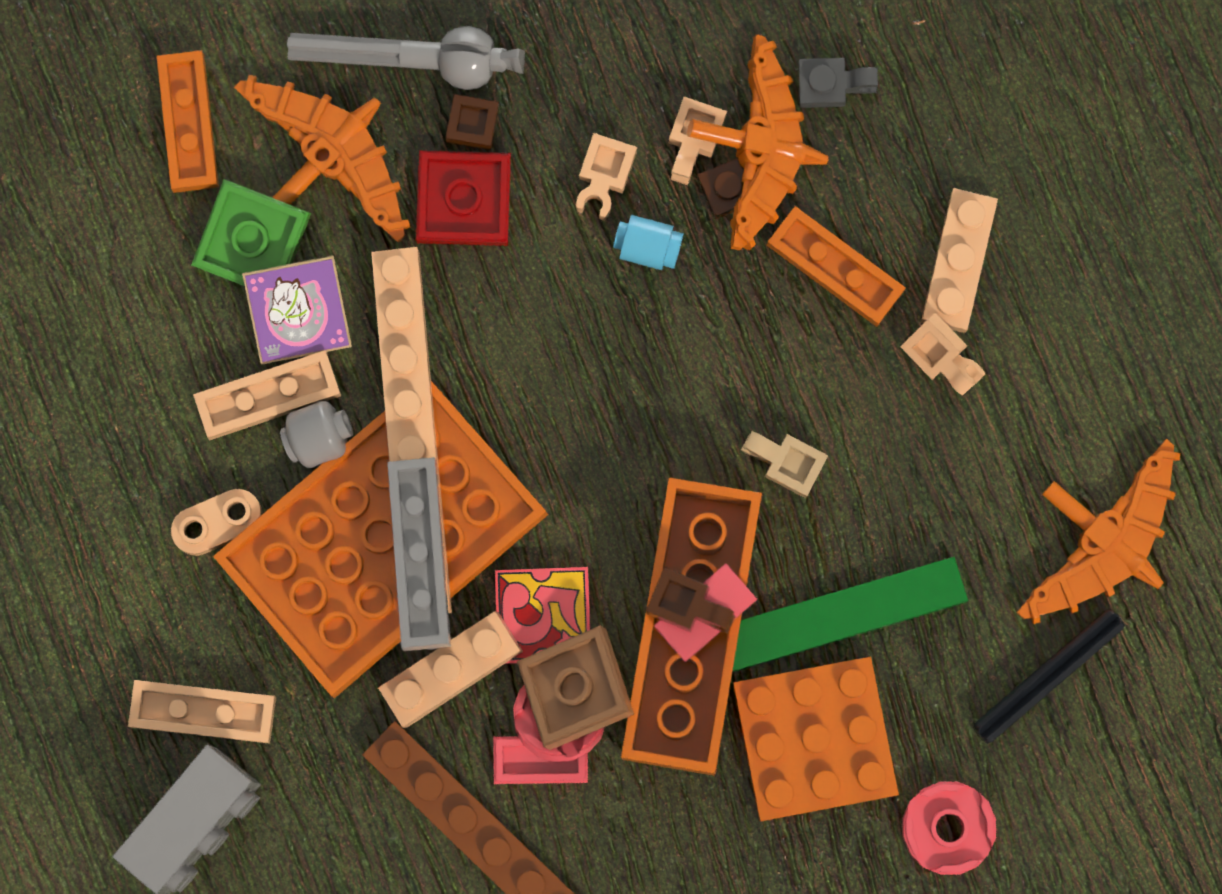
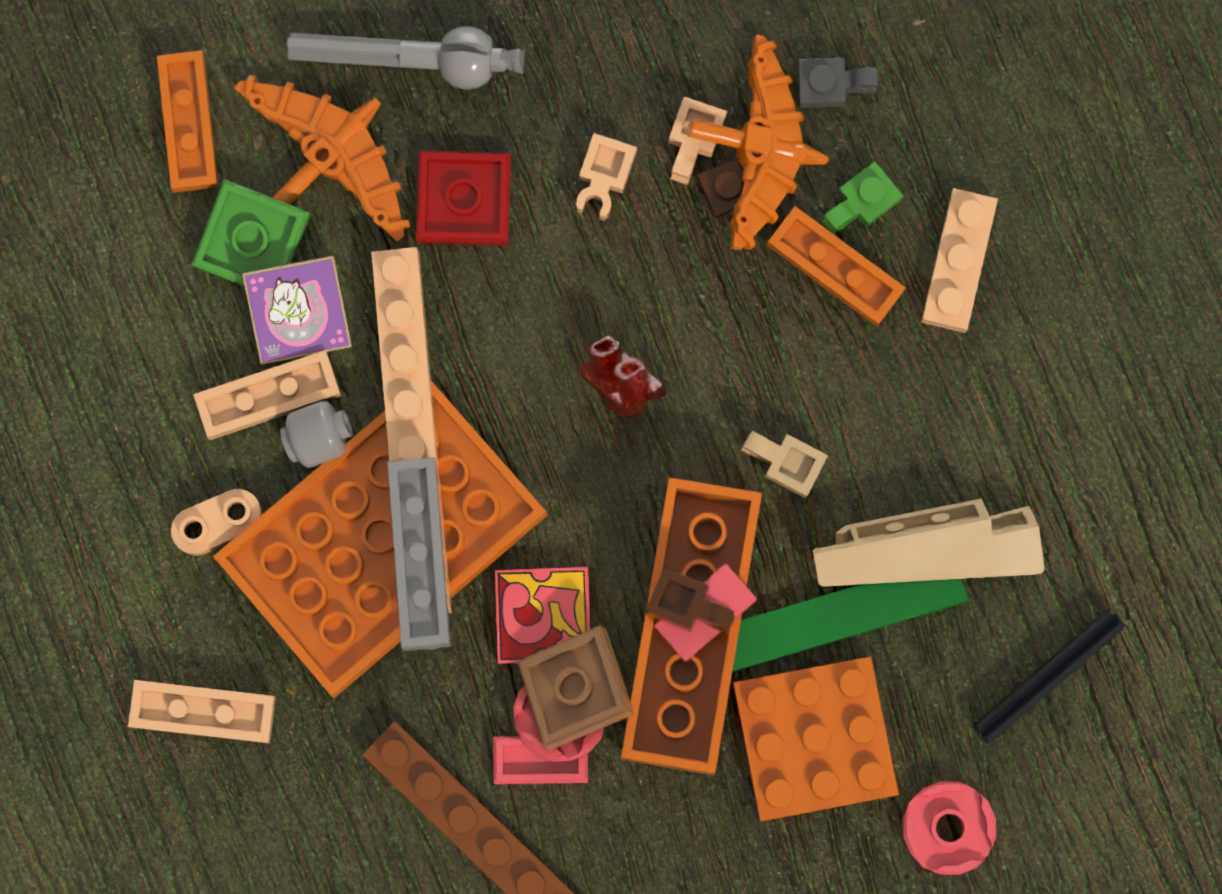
light grey brick [113,745,261,894] -> none
light nougat plate [378,611,523,728] -> none
reddish brown plate [446,94,499,150] -> none
medium azure brick [613,215,684,270] -> none
light nougat plate [901,313,985,395] -> none
orange bar [1016,439,1180,624] -> none
none -> clear red hips [579,336,666,418]
none -> tan wedge [812,499,1044,587]
none -> bright green plate [821,161,903,235]

